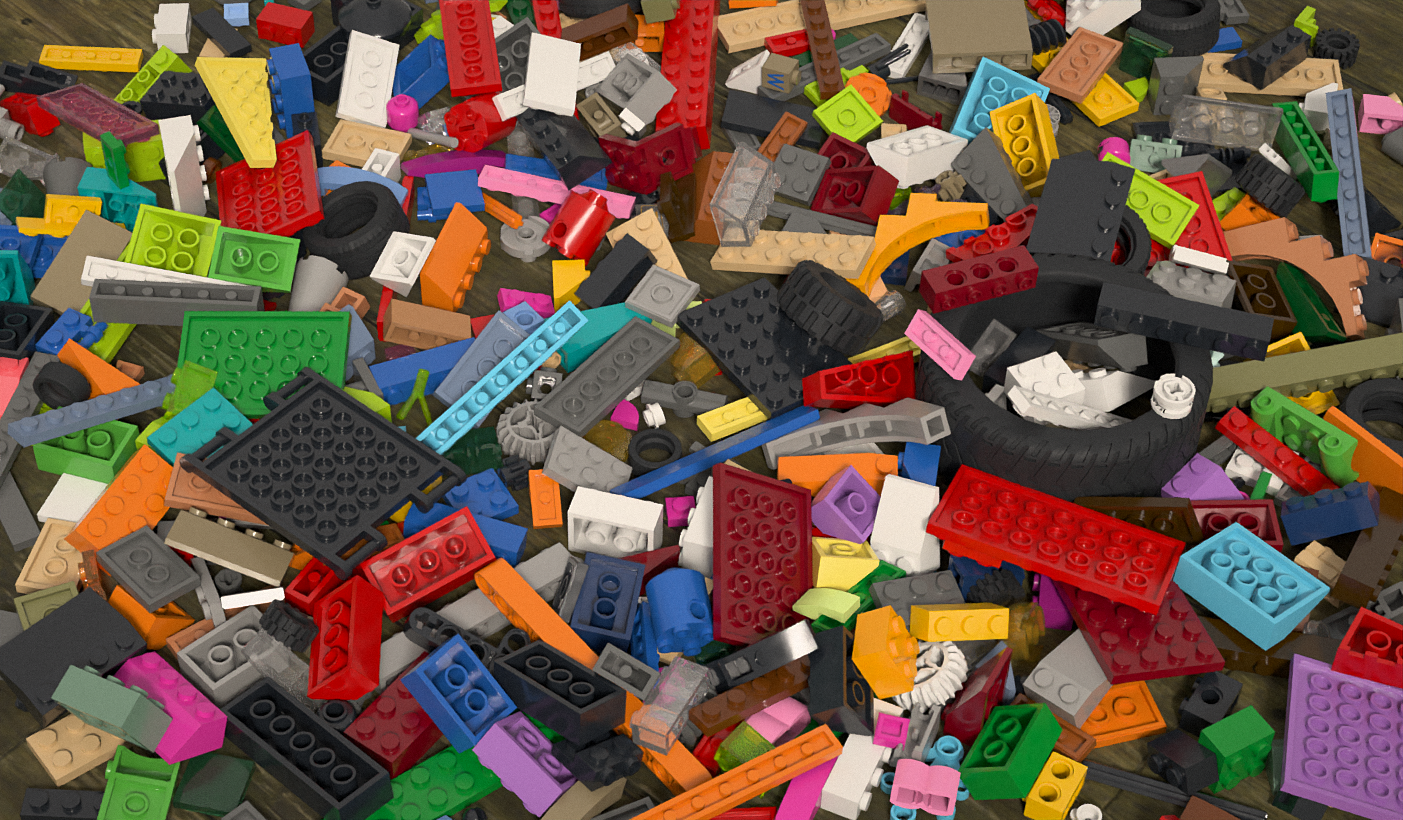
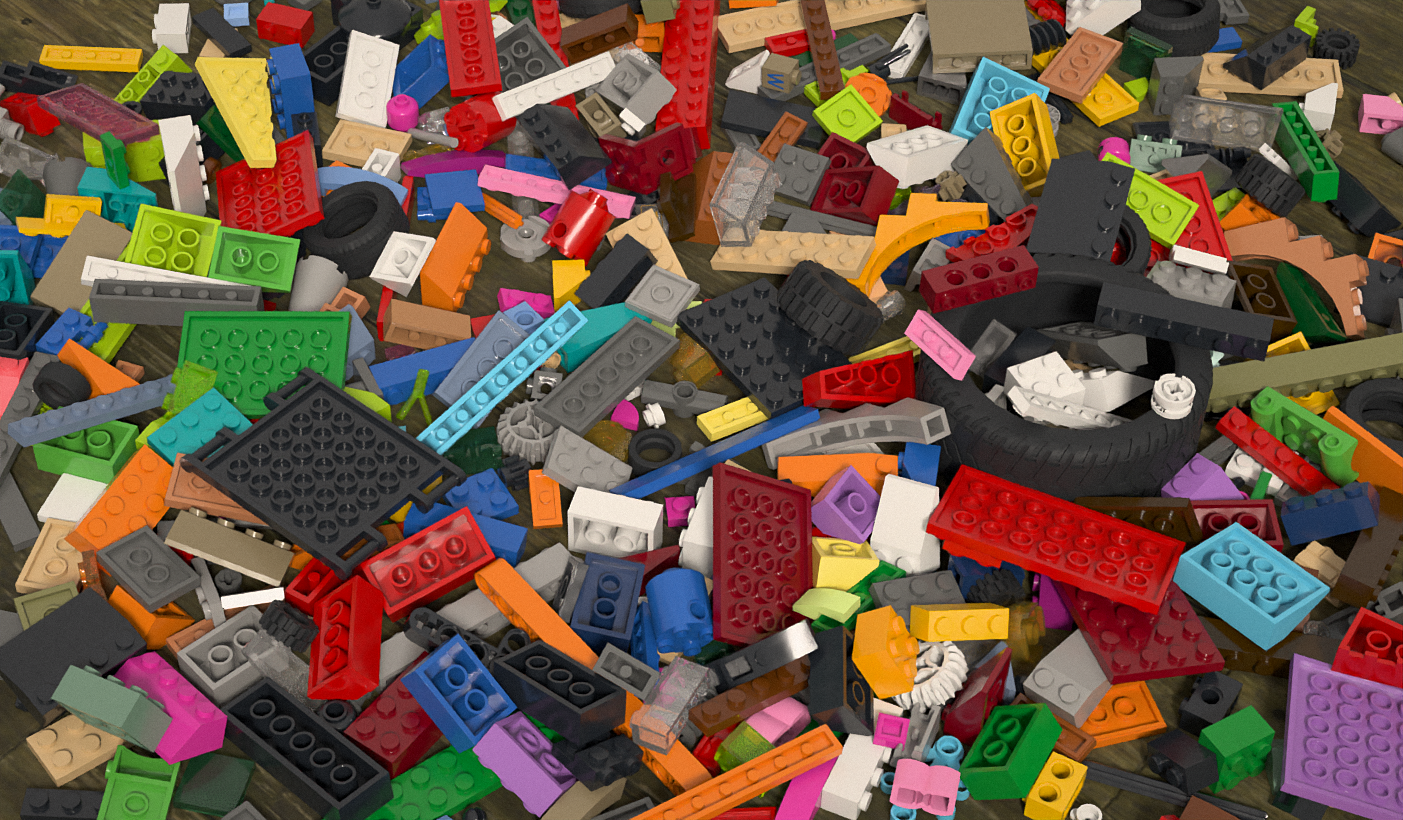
white tile [523,32,581,117] -> none
sand blue plate [1326,88,1372,259] -> none

